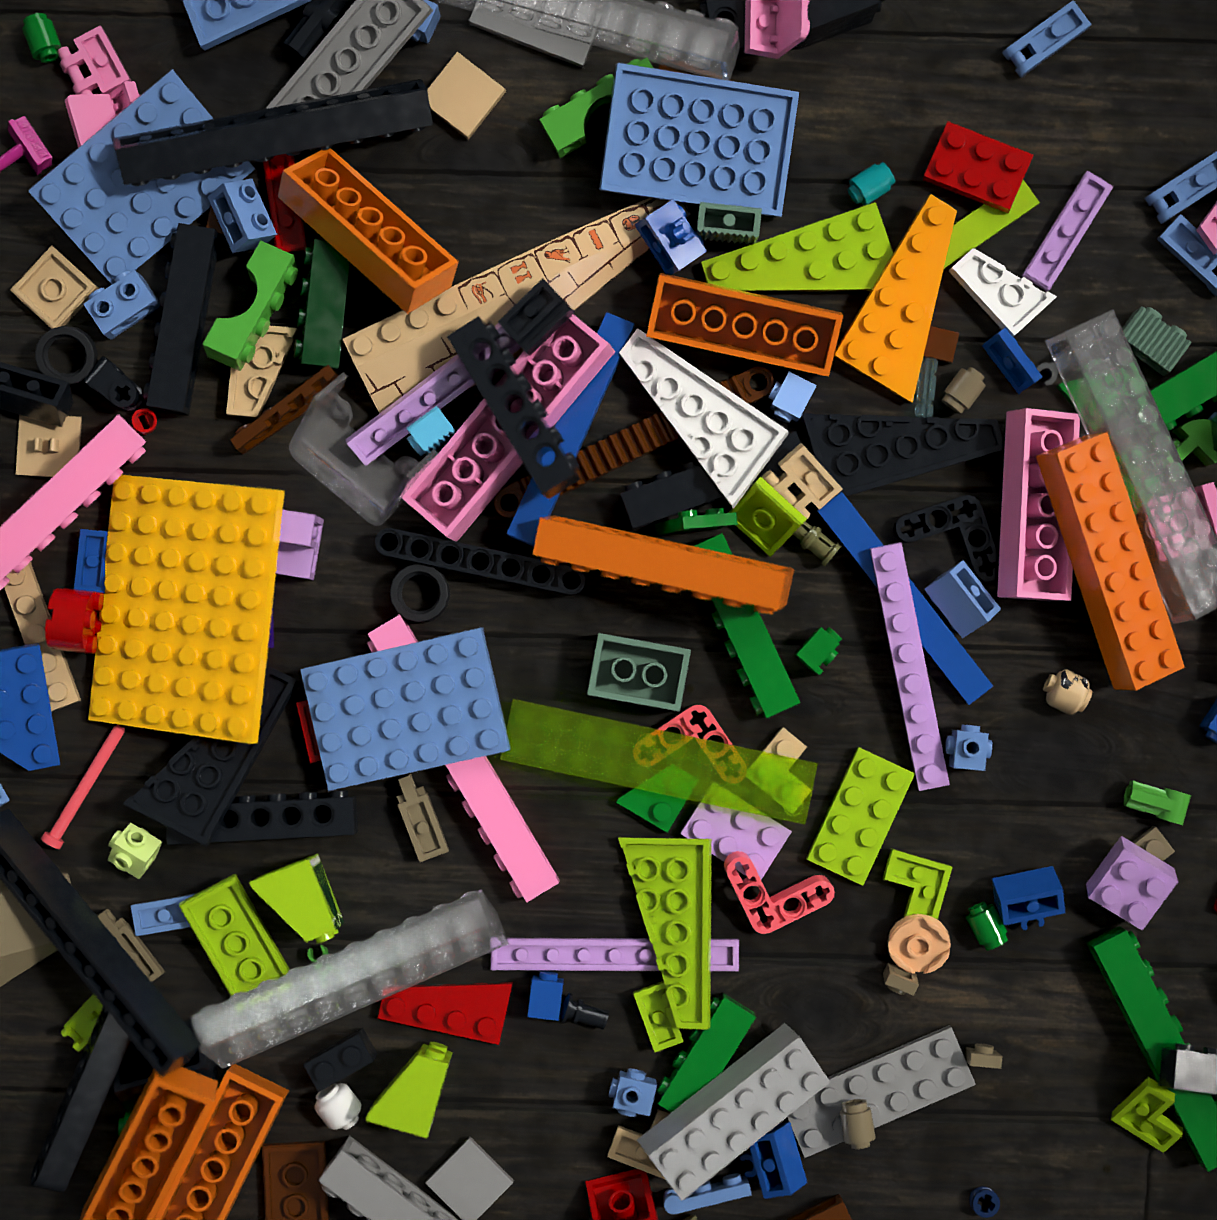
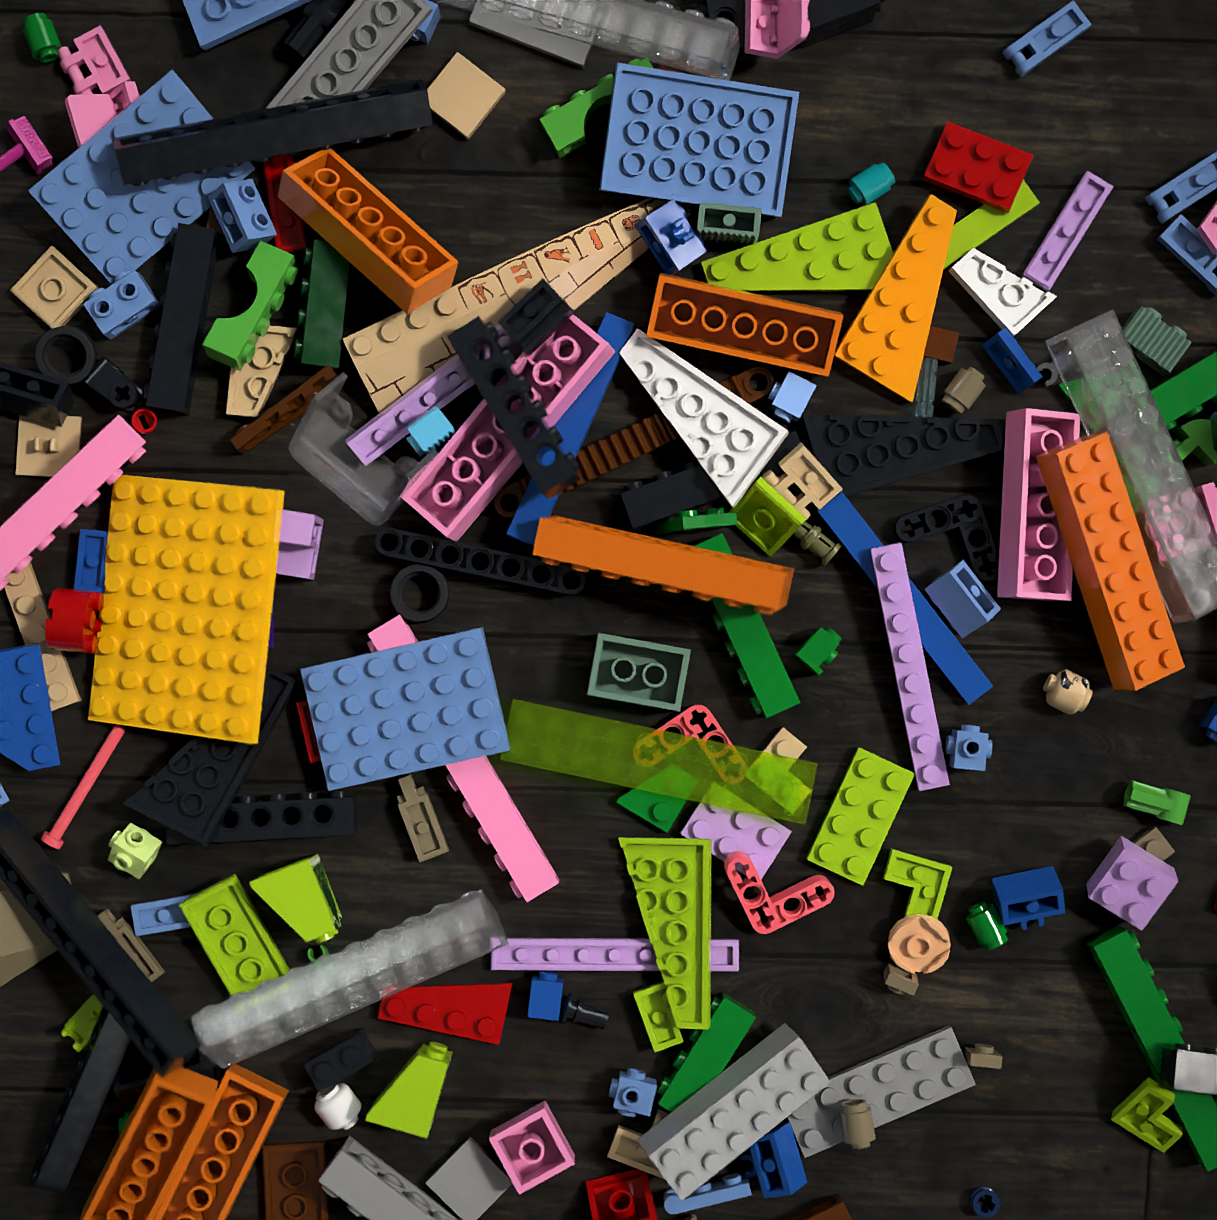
none -> bright pink brick [489,1101,575,1194]

